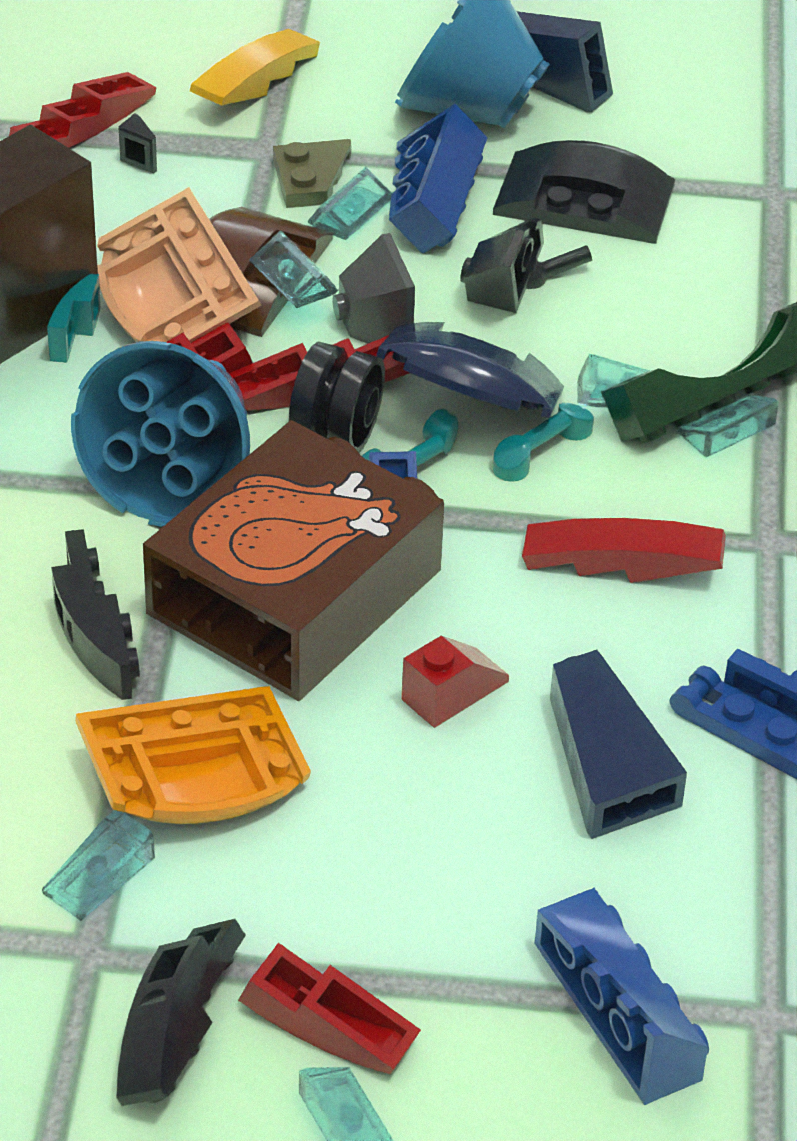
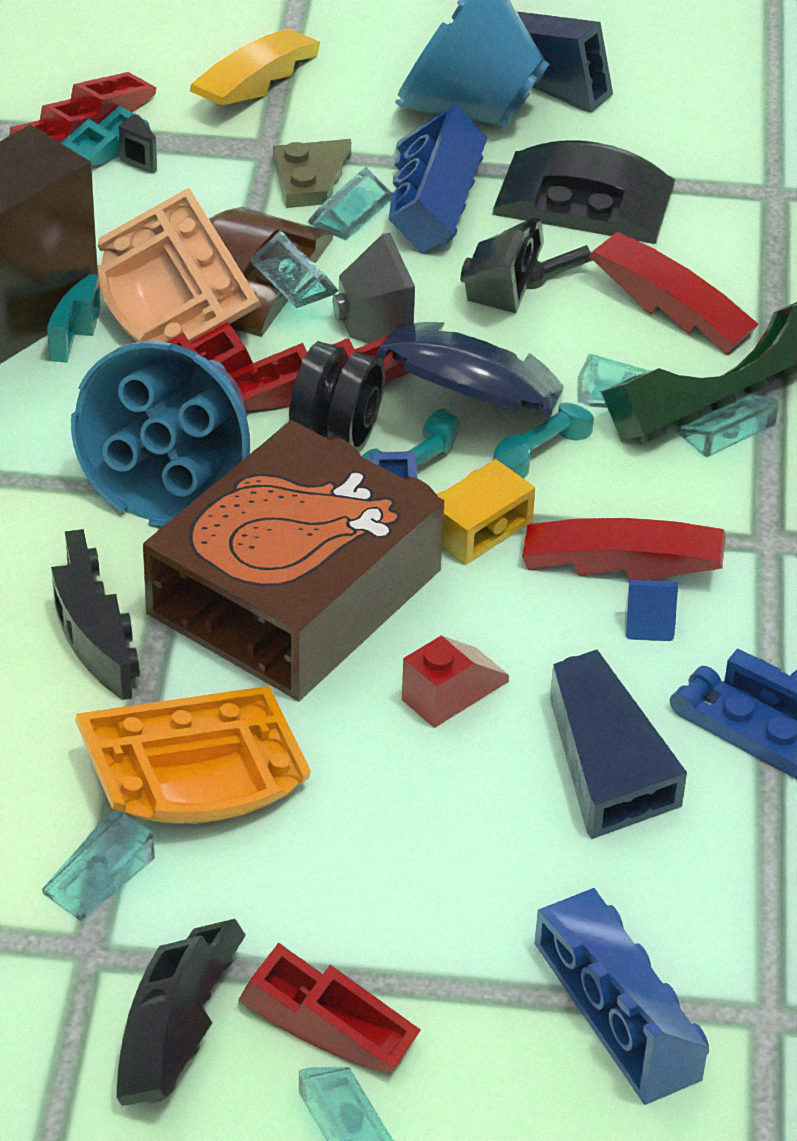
none -> teal slope [61,106,151,166]
none -> yellow brick [437,459,536,565]
none -> red slope [589,232,759,355]
none -> blue slope [625,580,678,641]

